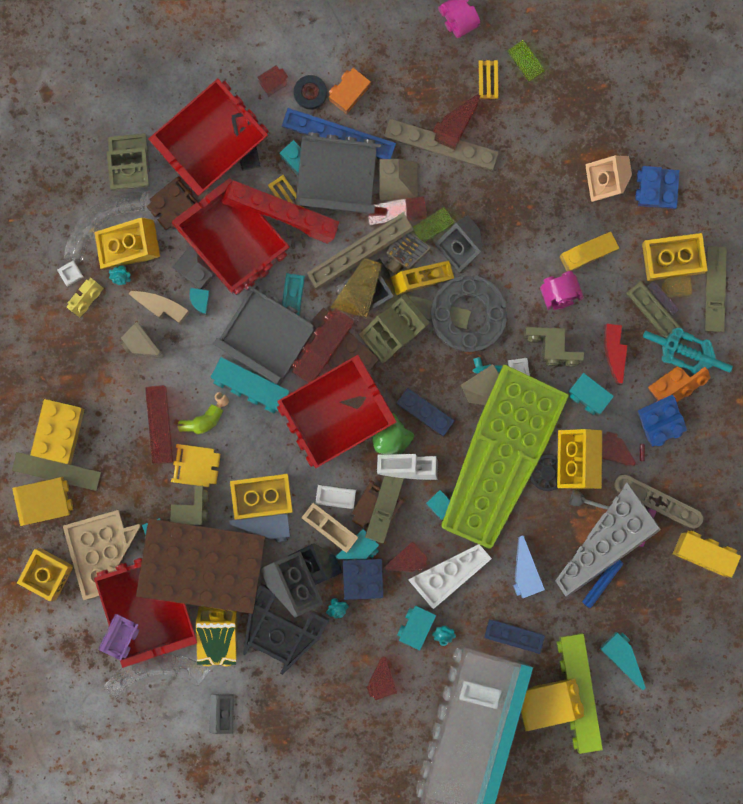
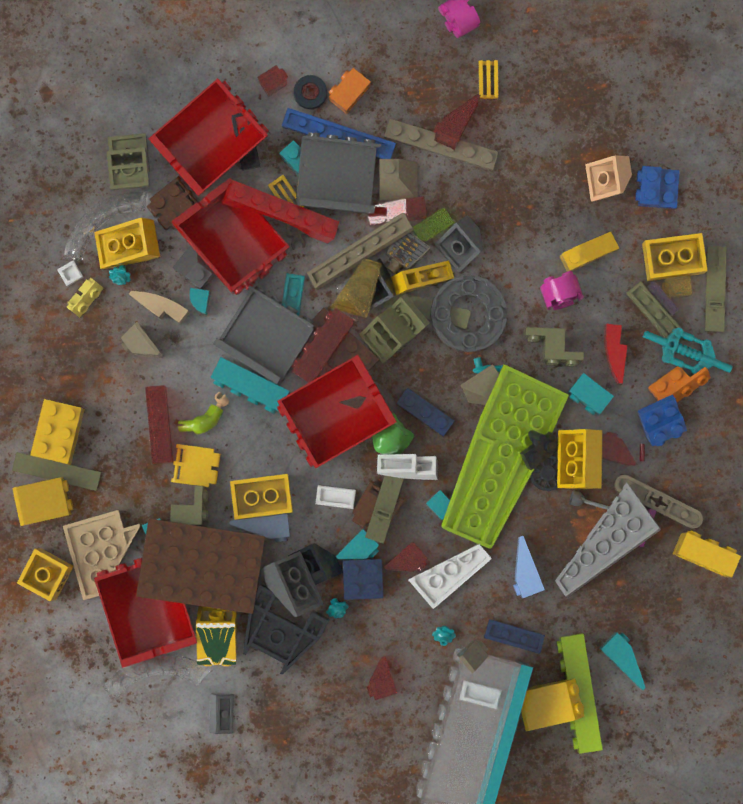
medium lavender hinge [98,614,139,660] -> none
tan slope [302,503,358,553] -> none
teal brick [397,605,436,651] -> none
clear neon green plate [507,40,545,82] -> none
white tile [508,358,530,376] -> none
blue axle [582,560,623,608] -> none
none -> dark tan slope [457,640,489,674]
none -> black plate [520,430,558,470]

